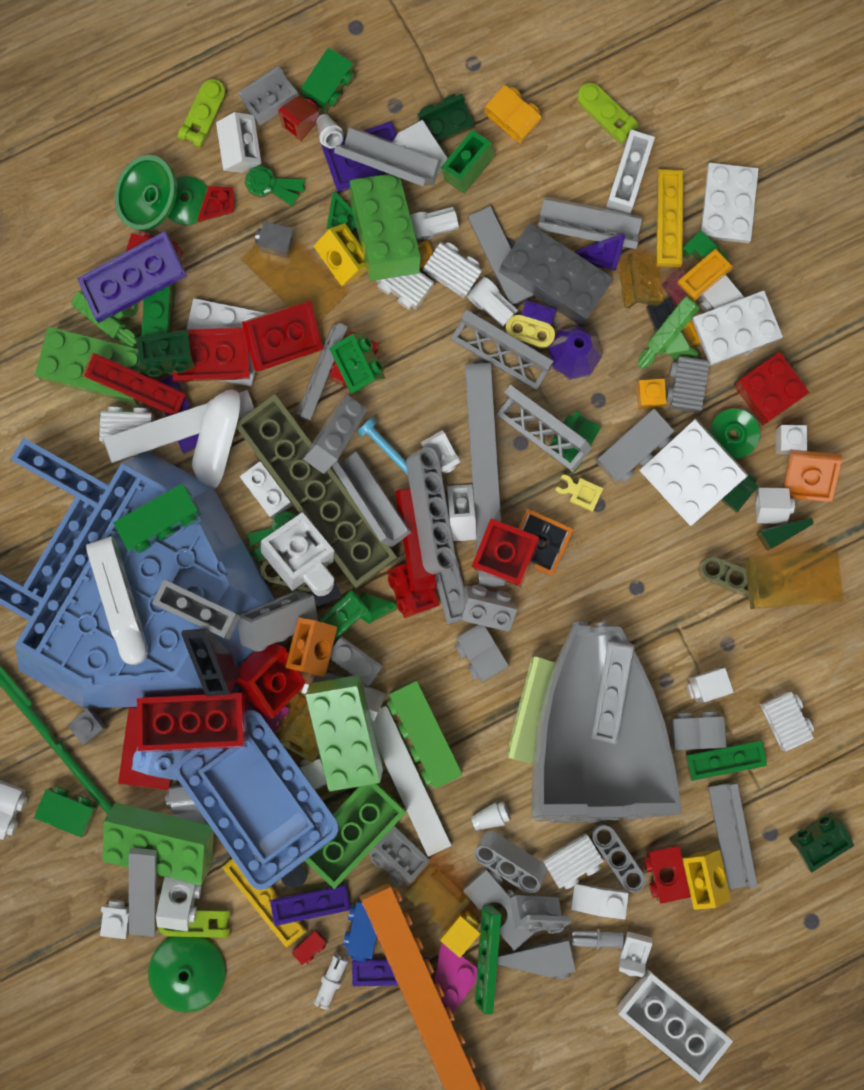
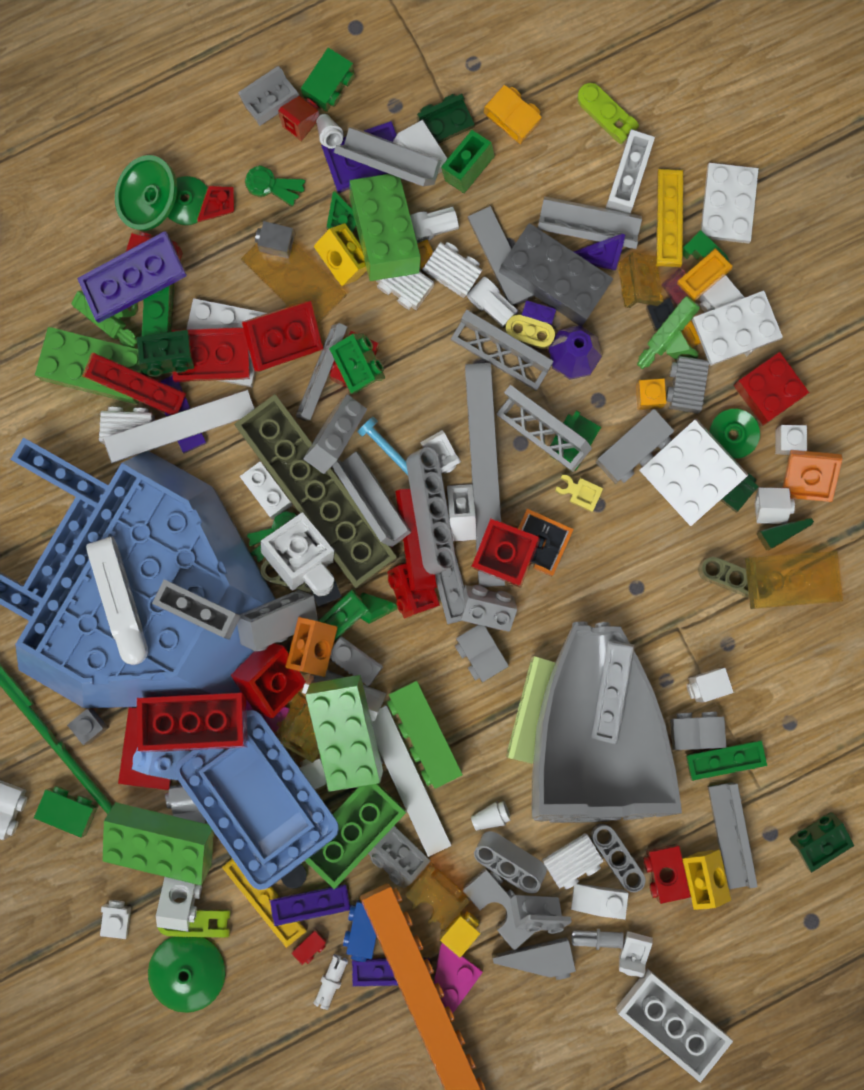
green brick [113,483,202,554] -> none
light grey tile [129,848,157,937] -> none
lime plate [178,79,226,148] -> none
black slope [181,628,239,696] -> none
white brick [192,390,240,489] -> none
white brick [216,112,261,173] -> none
green tile [474,905,501,1015] -> none
white brick [760,692,814,752] -> none

